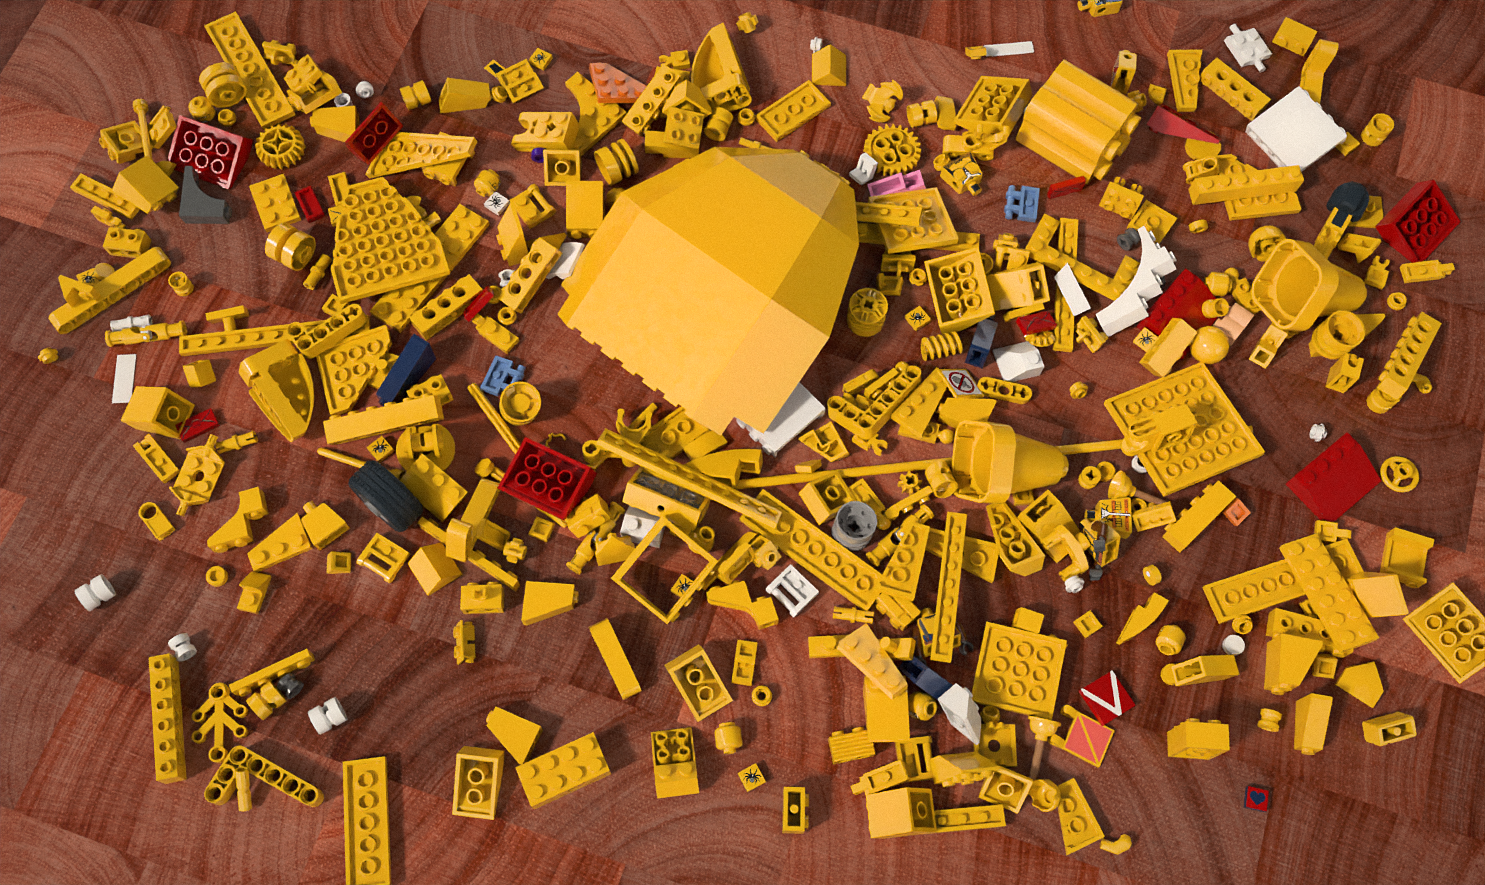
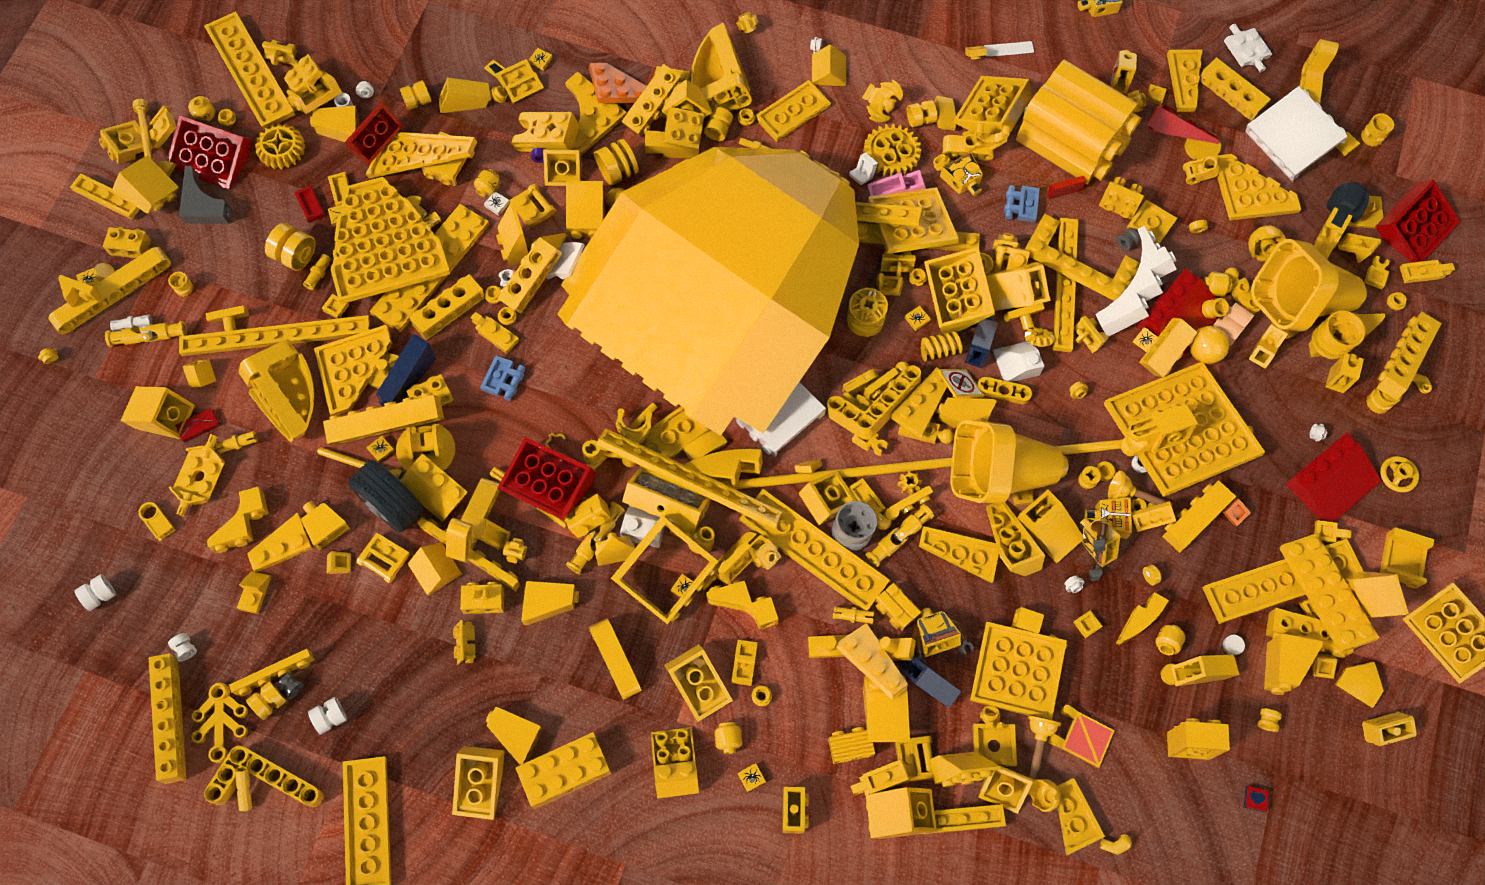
yellow plate [91,206,126,228] -> none
white sticker [112,354,136,403] -> none
yellow plate [133,434,180,484] -> none
yellow wheel [199,62,247,108] -> none
yellow tile [206,566,228,587] -> none
yellow plate [249,174,301,233] -> none
yellow beam [287,304,367,359] -> none
red tile [463,286,494,322] -> none
yellow axle [467,383,521,454] -> none
yellow tile [475,458,494,478] -> none
yellow wheel [499,382,541,426] -> none
yellow tile [528,516,555,542] -> none
yellow plate [659,50,690,70] -> none
white plate [766,564,819,618] -> none
yellow slope [798,422,850,463] -> none
yellow wing [874,521,930,601] -> none
yellow head [908,691,937,721] -> none
yellow wheel [925,461,958,498] -> none
yellow plate [930,512,967,663] -> none
white slope [938,683,981,745] -> none
red tile [1016,311,1057,336] -> none
yellow connector [1040,524,1091,582] -> none
white sticker [1054,263,1091,316] -> none
red tile [1078,671,1136,726] -> none
yellow brick [1188,165,1304,205] -> none
yellow plate [1232,615,1253,634] -> none
yellow brick [1272,17,1318,56] -> none
yellow slope [1294,693,1333,755] -> none

